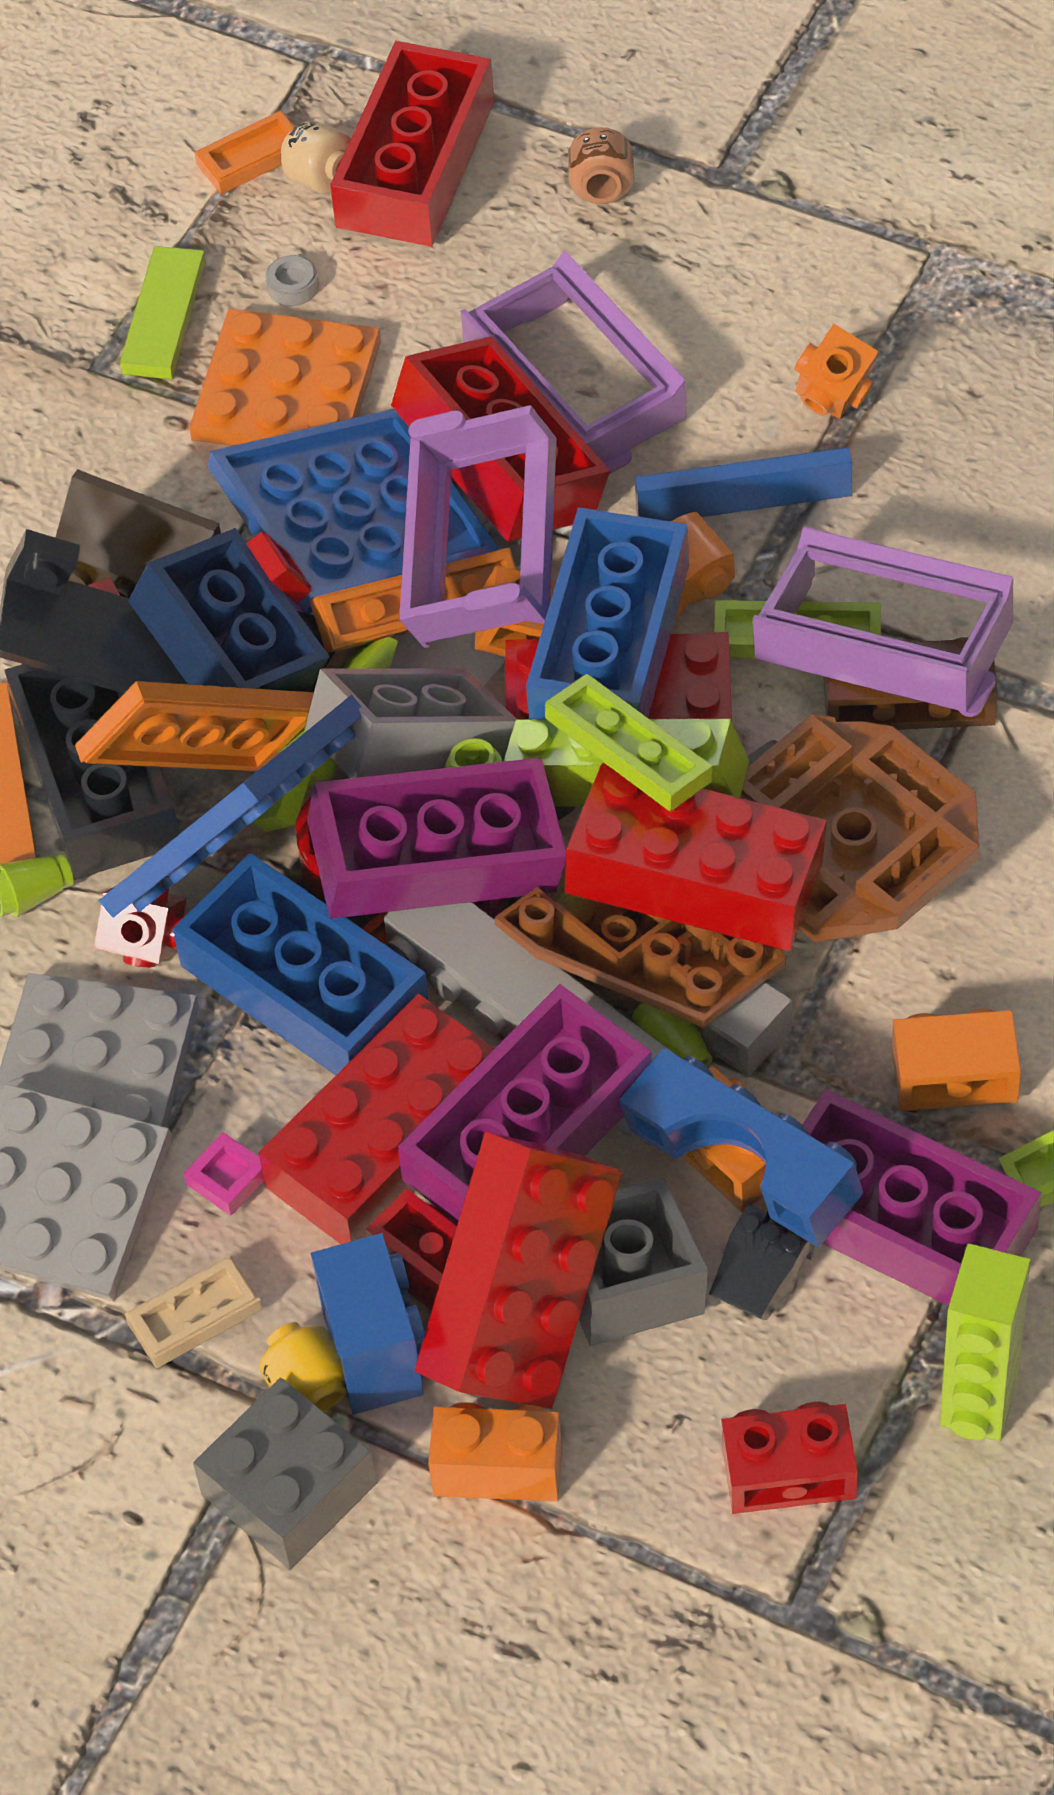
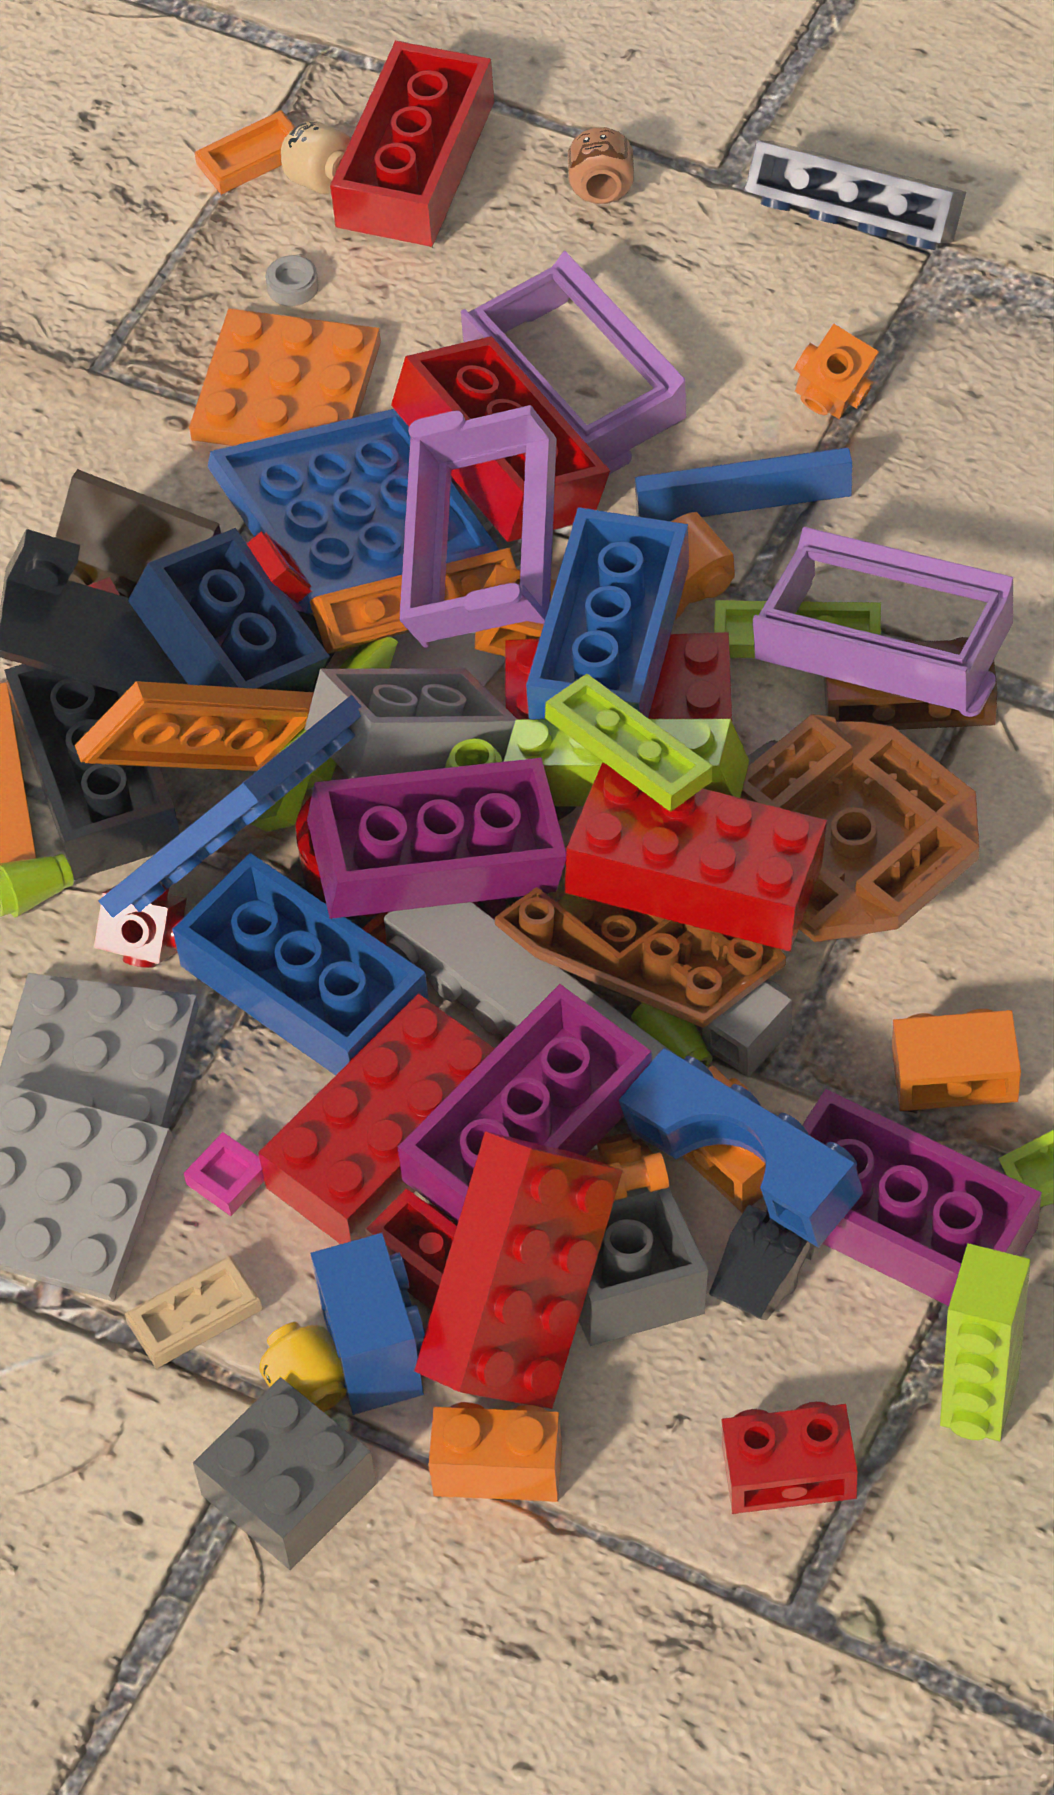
lime tile [120,246,206,380] -> none
none -> orange plate [586,1134,669,1201]
none -> brick [745,140,966,250]

